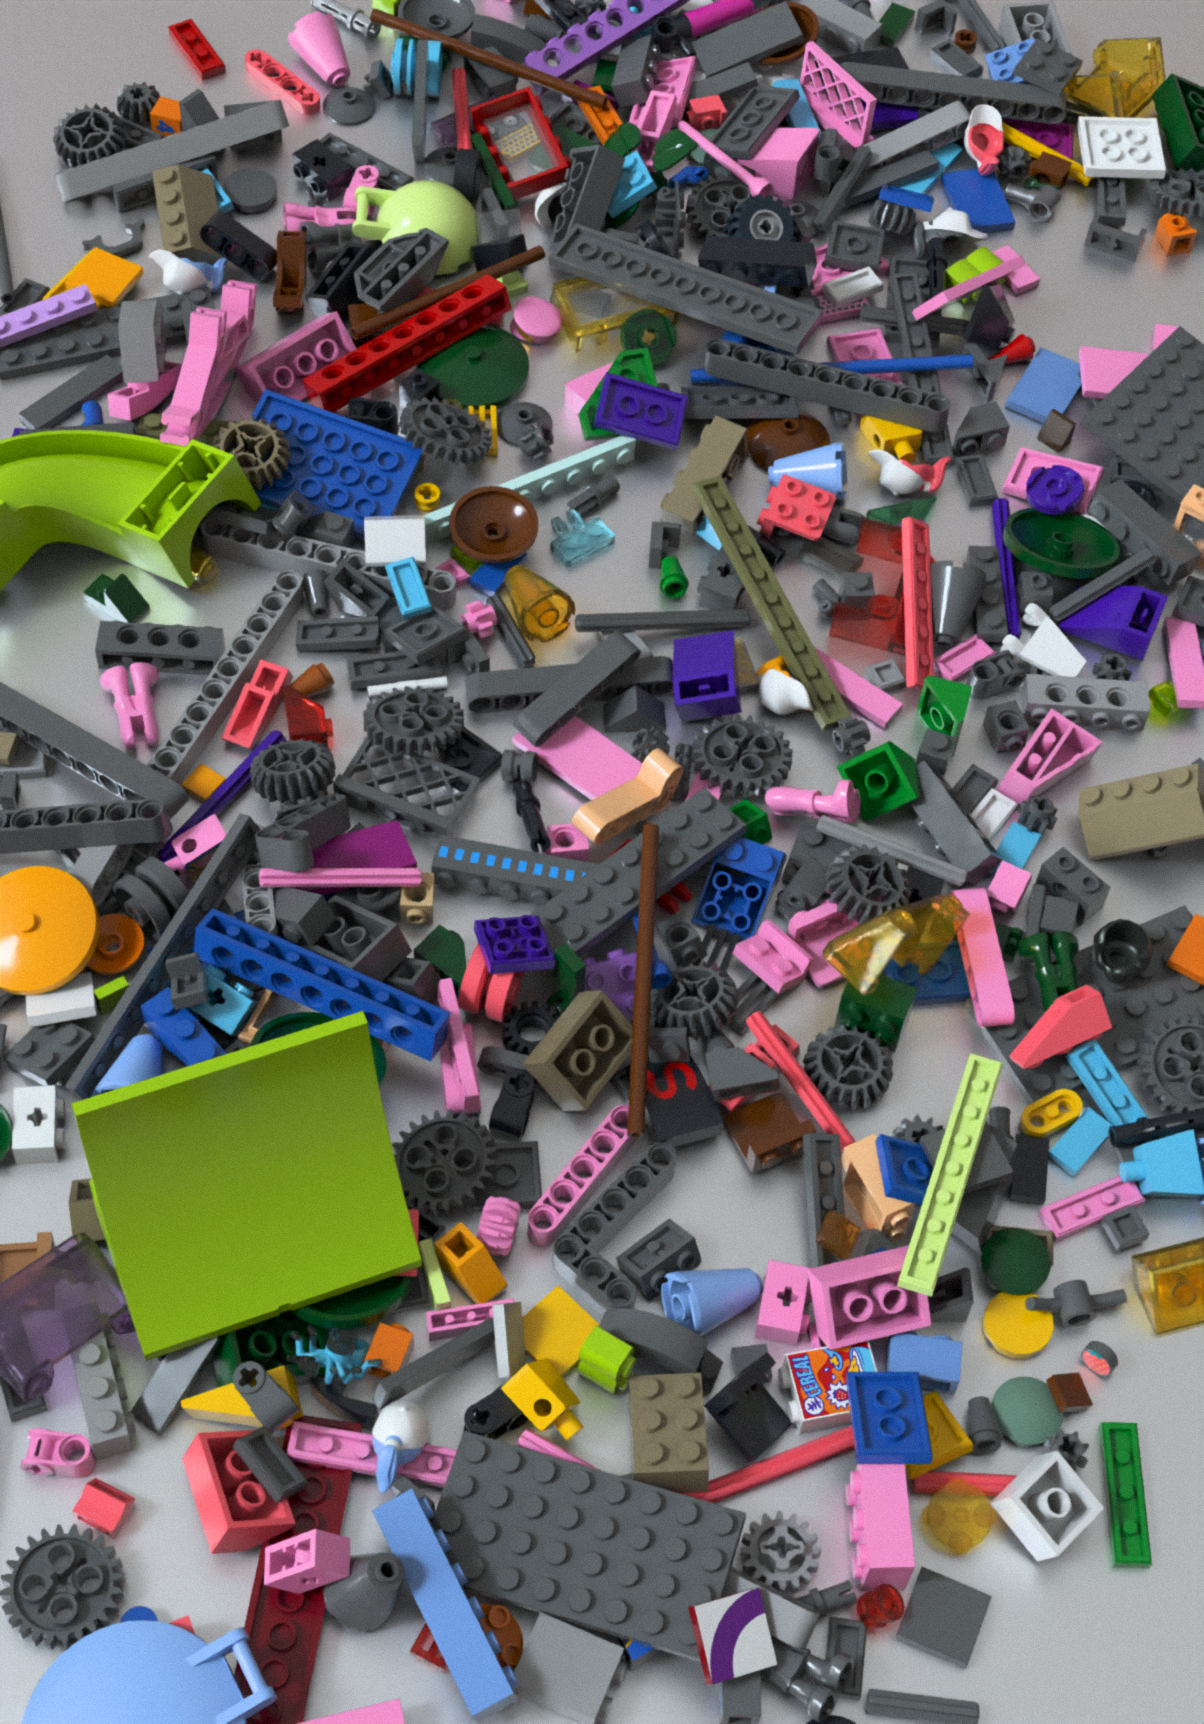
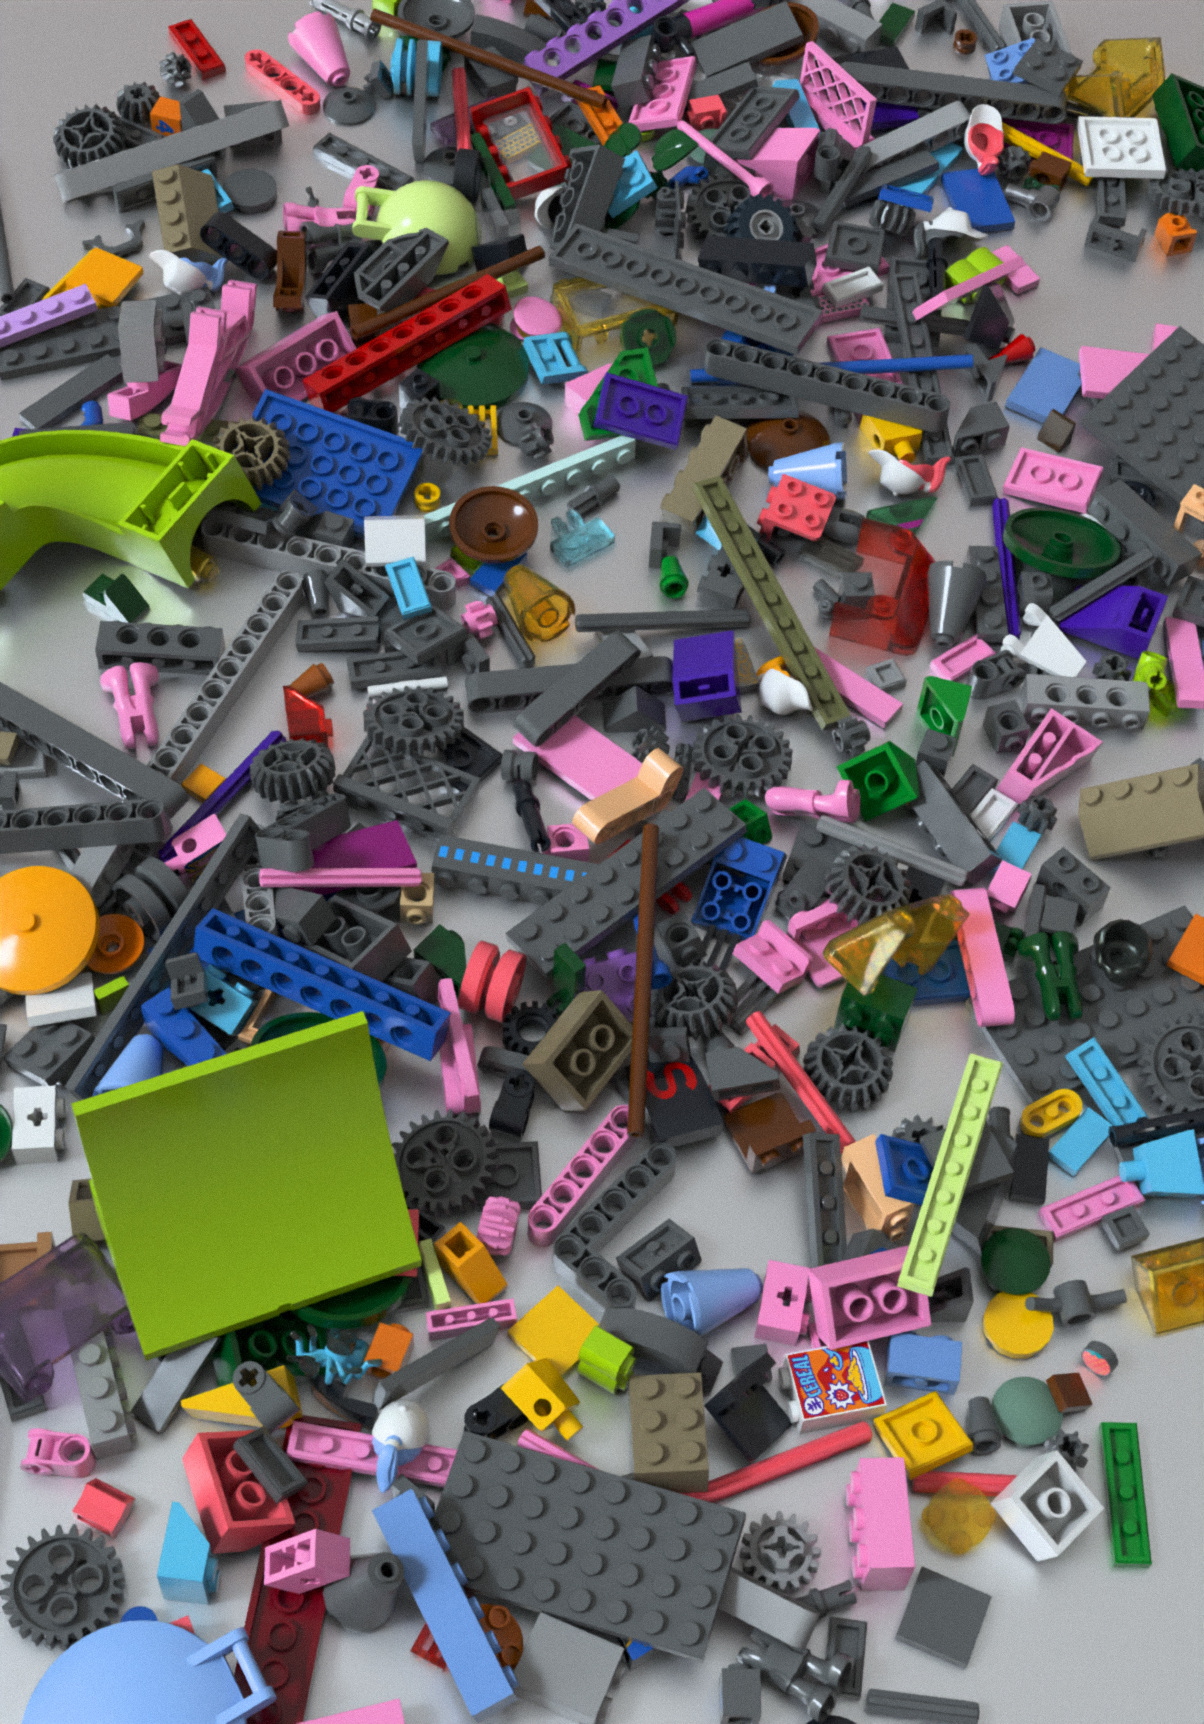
coral slope [222,659,293,750] -> none
black brick [292,139,352,202] -> none
dark purple tile [474,915,556,974] -> none
light grey tile [492,1302,526,1378] -> none
bright pink slope [632,90,677,172] -> none
black tile [635,220,674,258] -> none
tile [688,1587,777,1685] -> none
clear orange tile [815,1210,861,1260] -> none
blue tile [846,1372,933,1464] -> none
clear red wheel [856,1584,905,1630] -> none
coral tile [901,516,934,693] -> none
dark grey tile [929,39,983,78] -> none
coral slope [1009,984,1112,1069] -> none
dark purple tile [1026,465,1084,515] -> none
none -> medium azure slope [157,1502,221,1605]
none -> dark grey gear [159,52,192,87]
none -> medium azure plate [523,332,589,385]
none -> lime pin [1132,651,1168,690]

